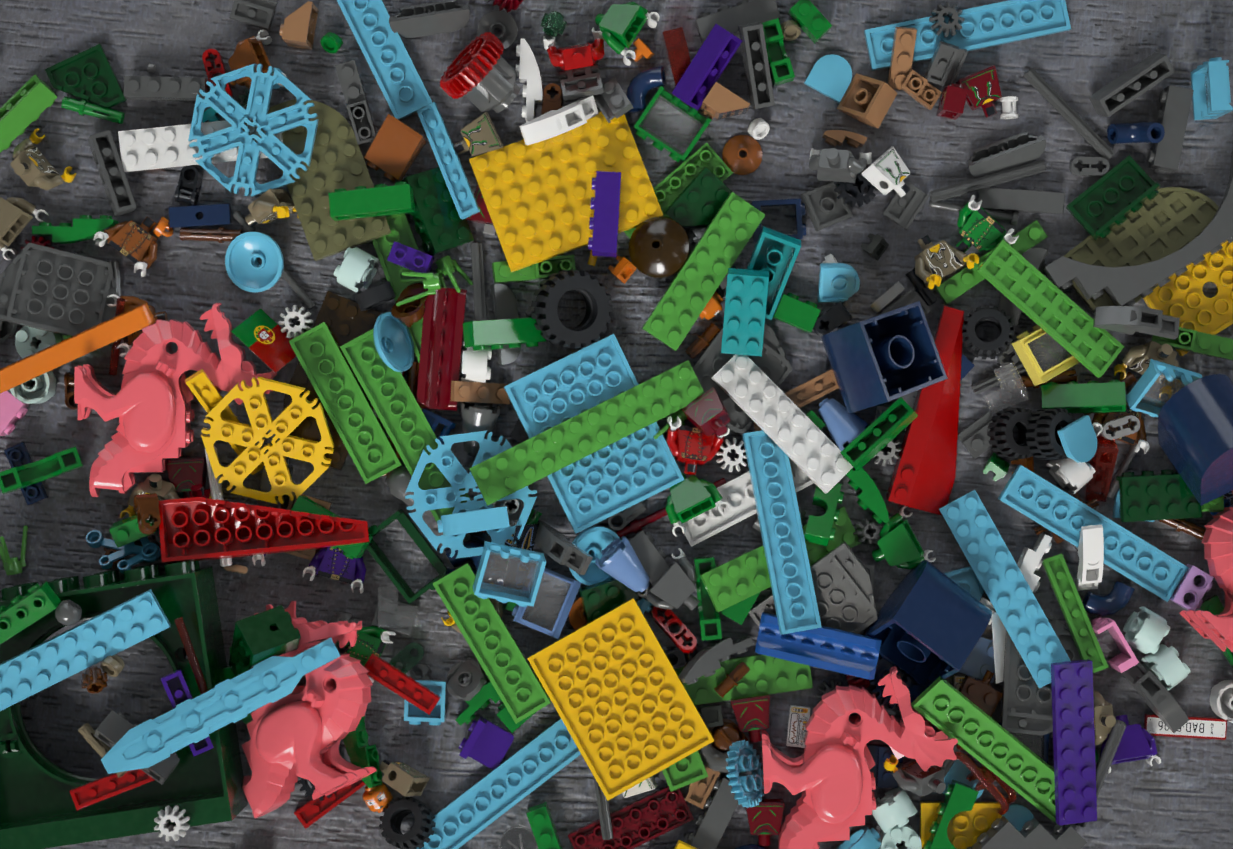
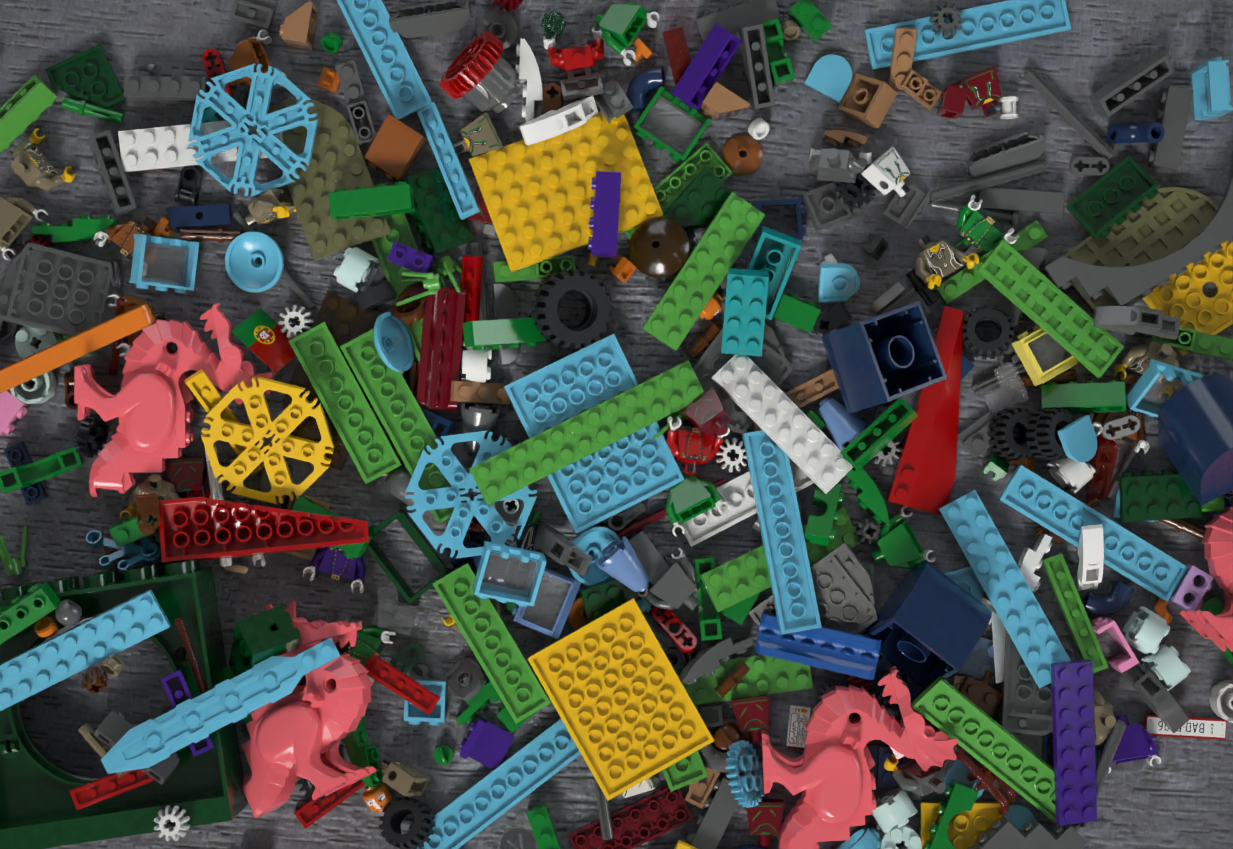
medium azure window [437,506,510,536] -> none
dark grey plate [924,41,968,86] -> none
none -> orange tile [34,616,59,637]
none -> black gear [74,414,109,458]
none -> window [129,234,199,294]
none -> orange tile [317,67,340,94]
none -> green tile [433,744,454,765]
none -> red tile [461,255,483,337]
none -> orange arm [1154,598,1172,624]

